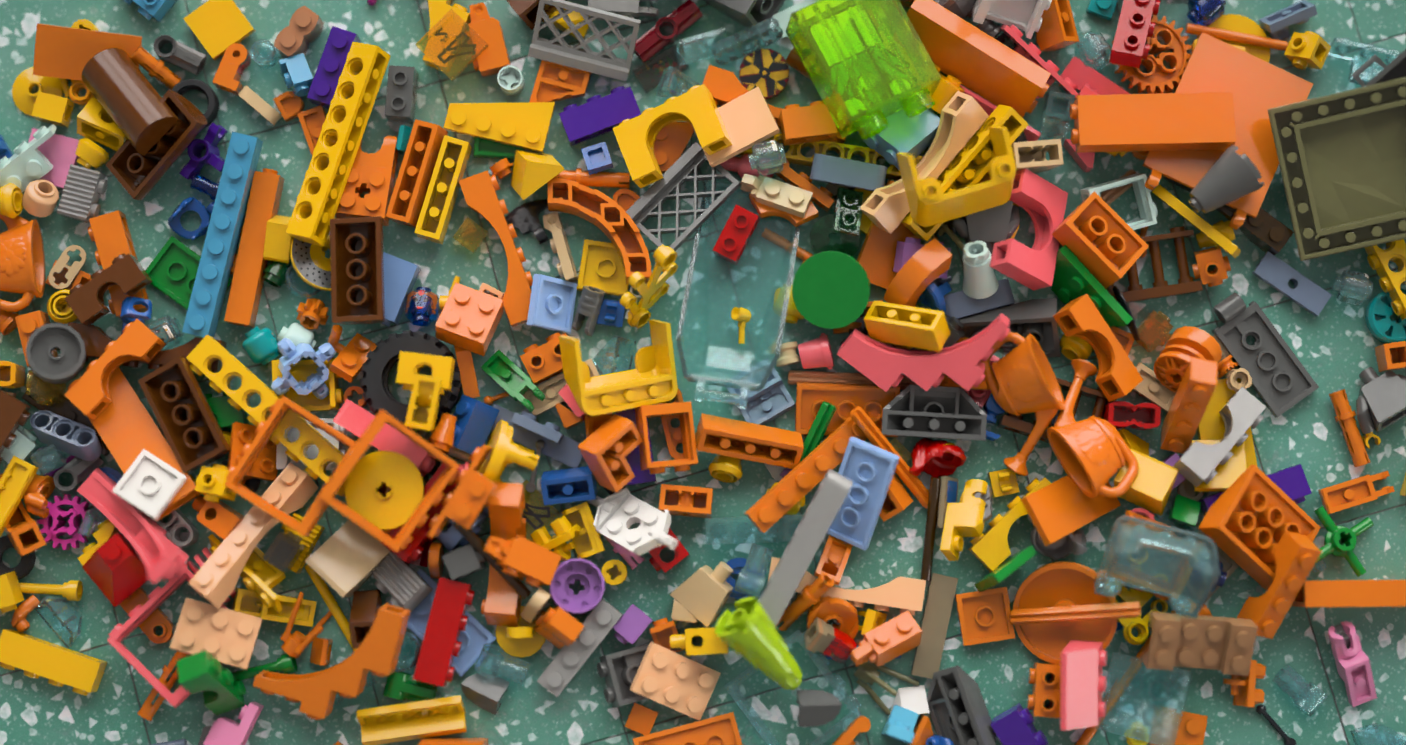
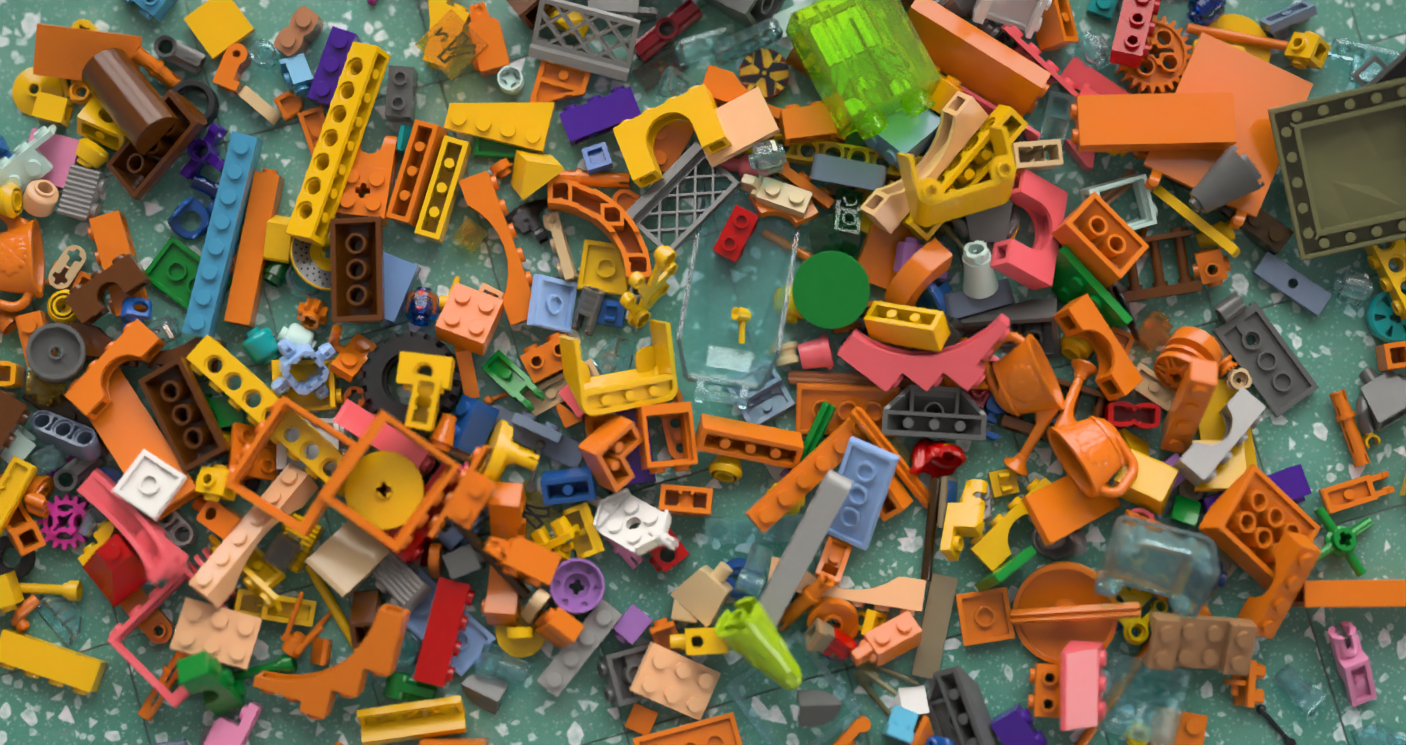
yellow wheel [601,560,628,585] -> none

